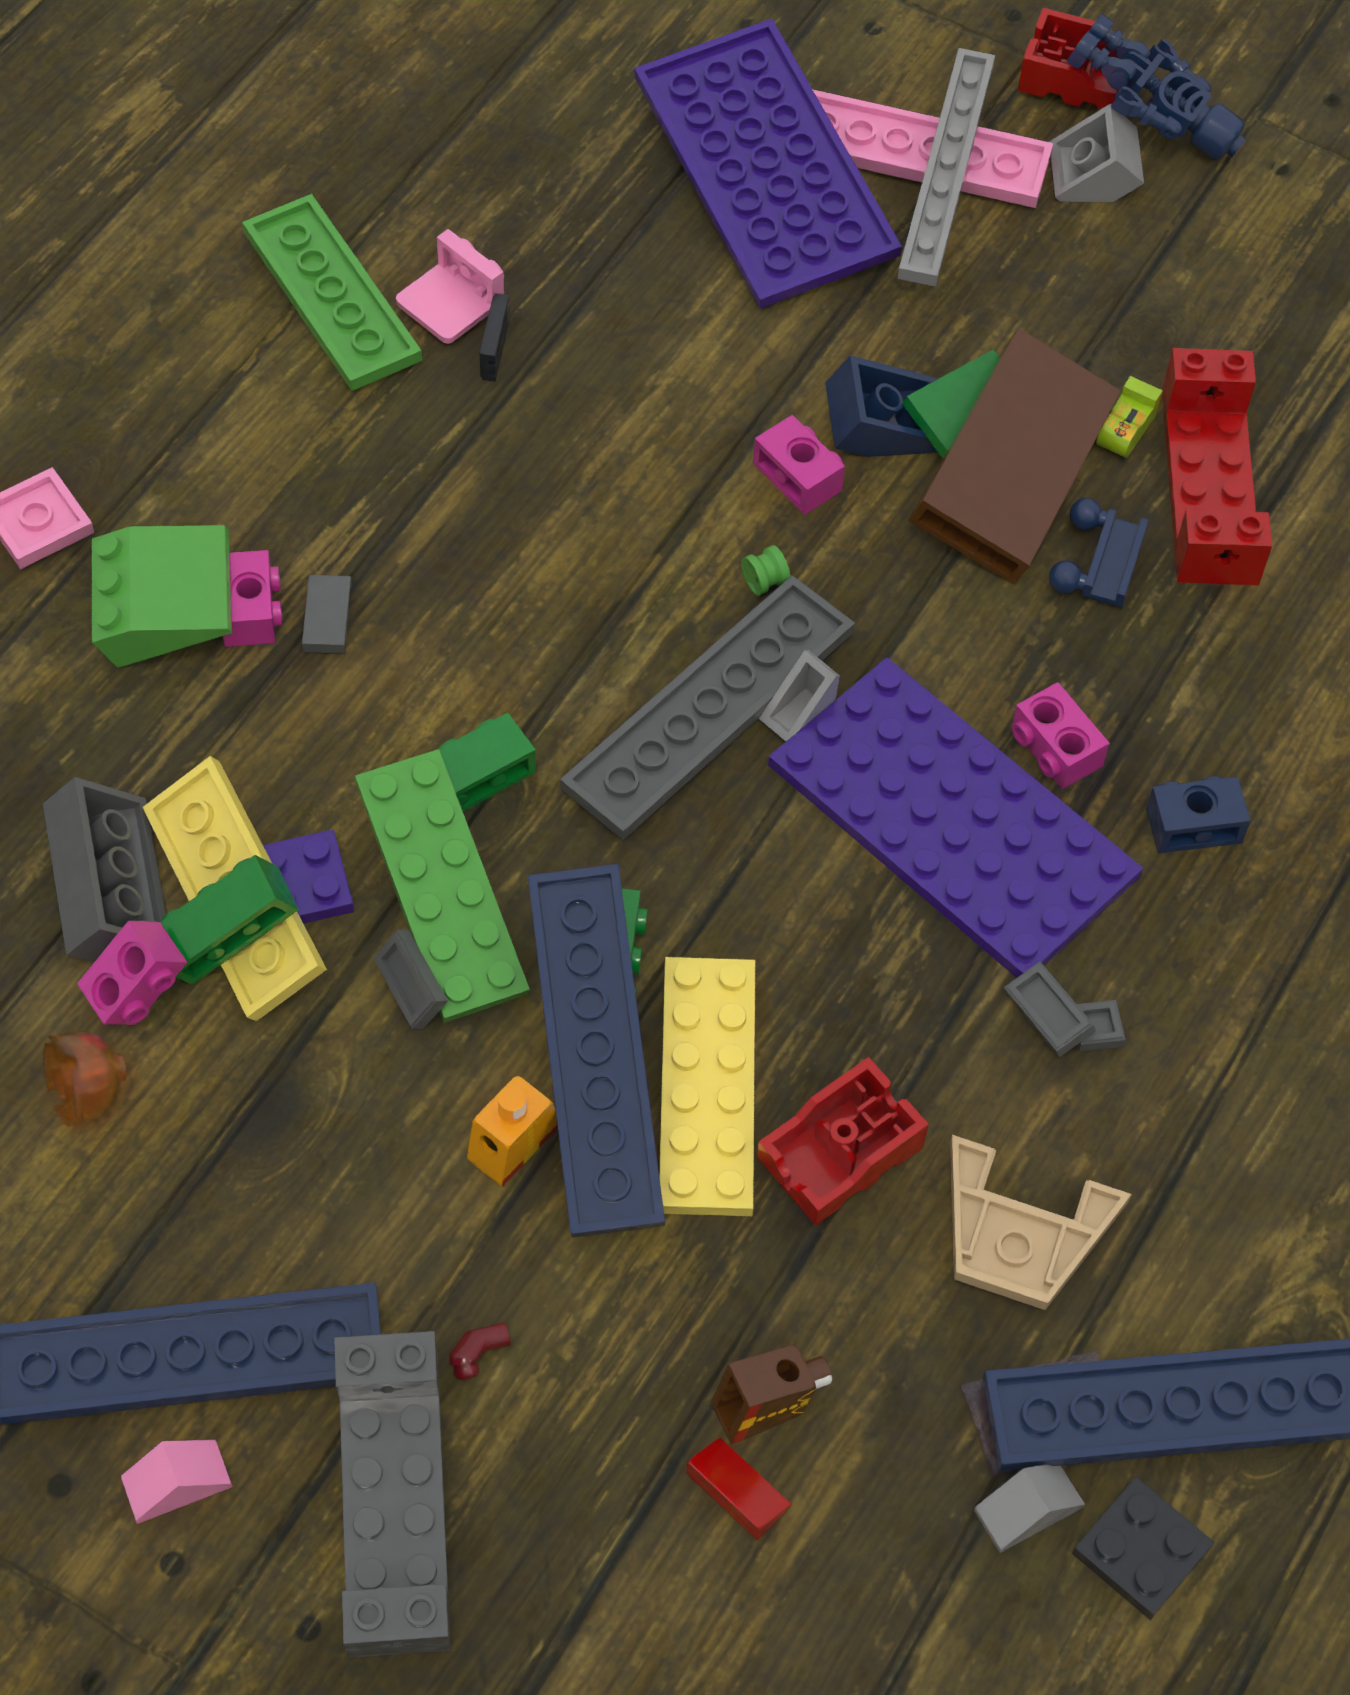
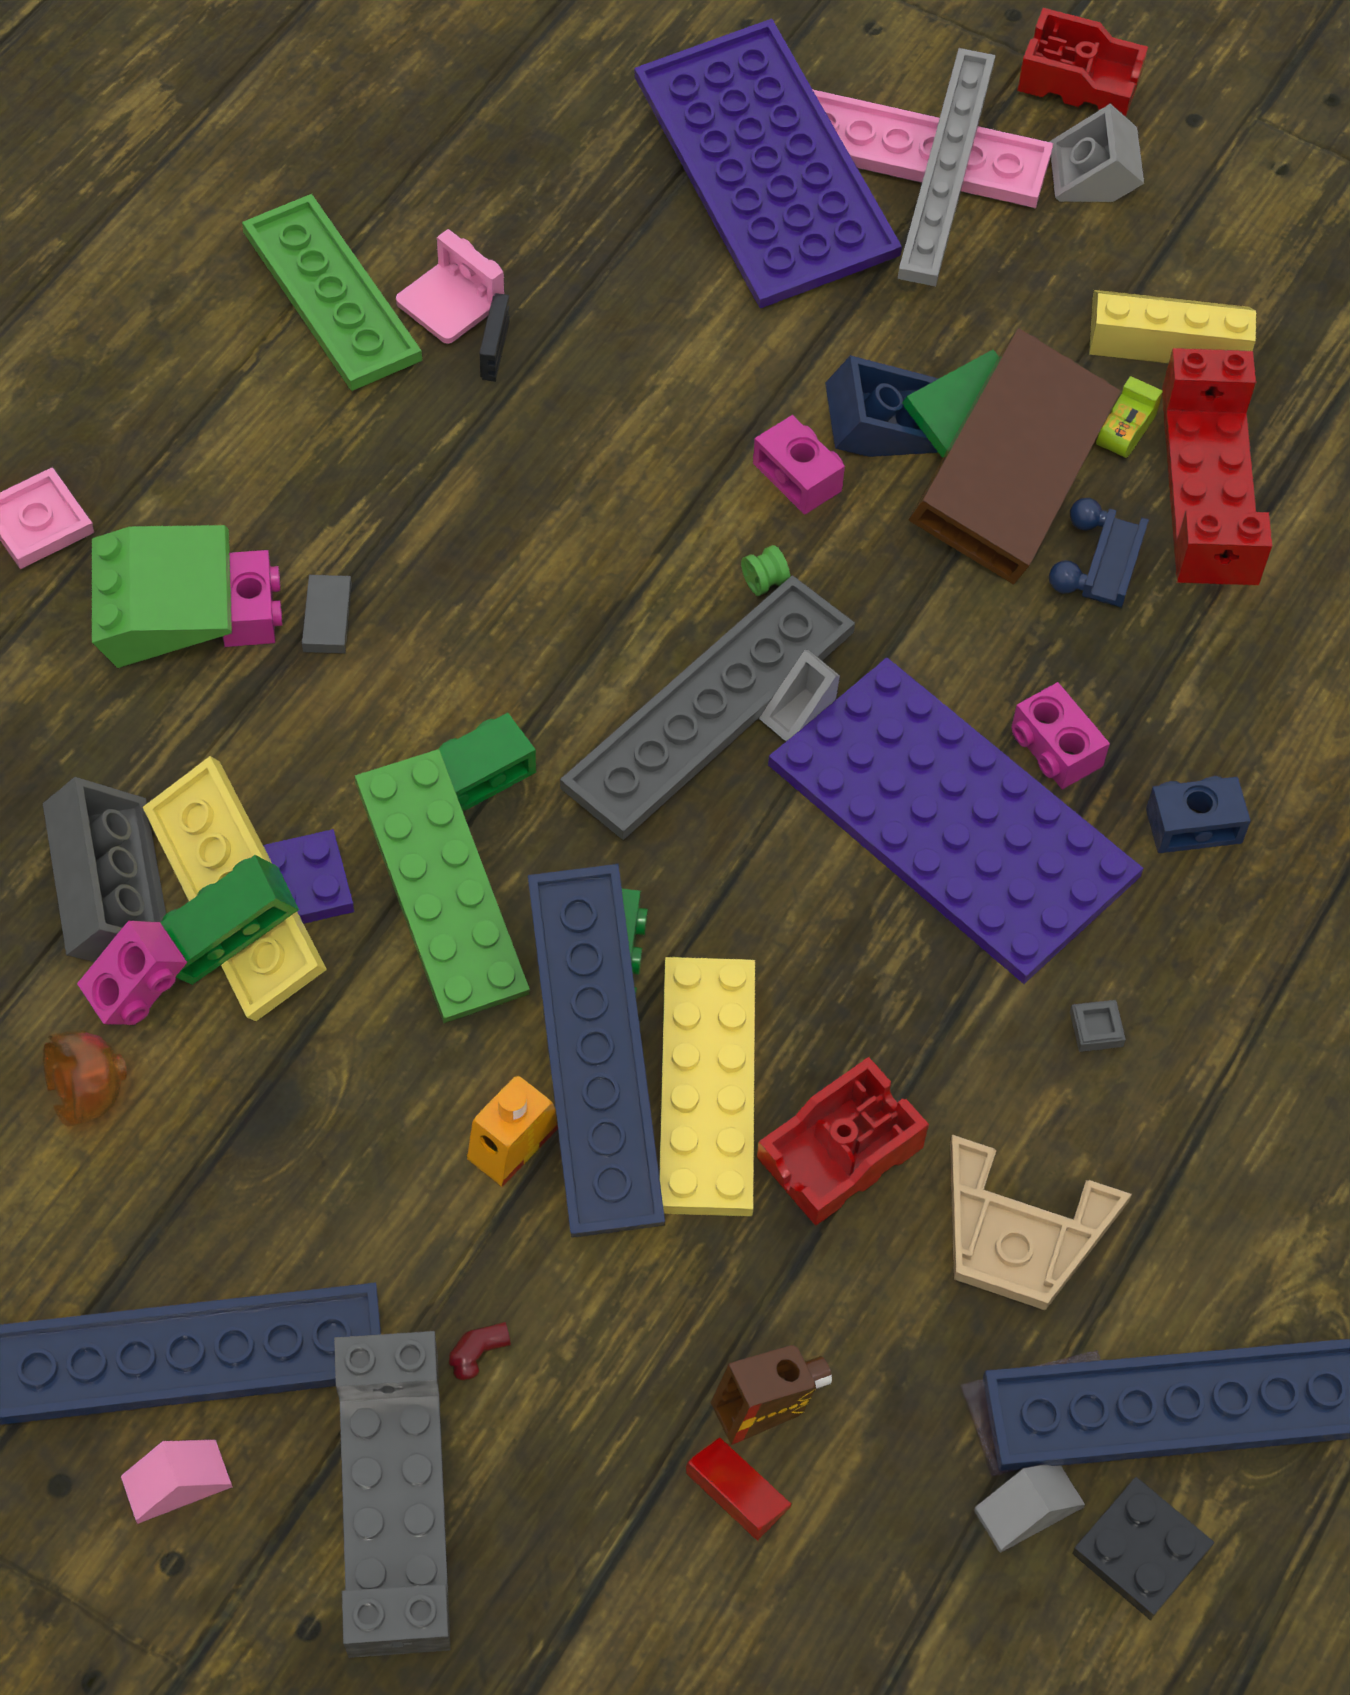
dark grey tile [373,930,448,1030] -> none
dark grey tile [1004,962,1096,1058] -> none
dark blue piece [1067,13,1246,161] -> none
none -> light yellow slope [1089,290,1256,363]

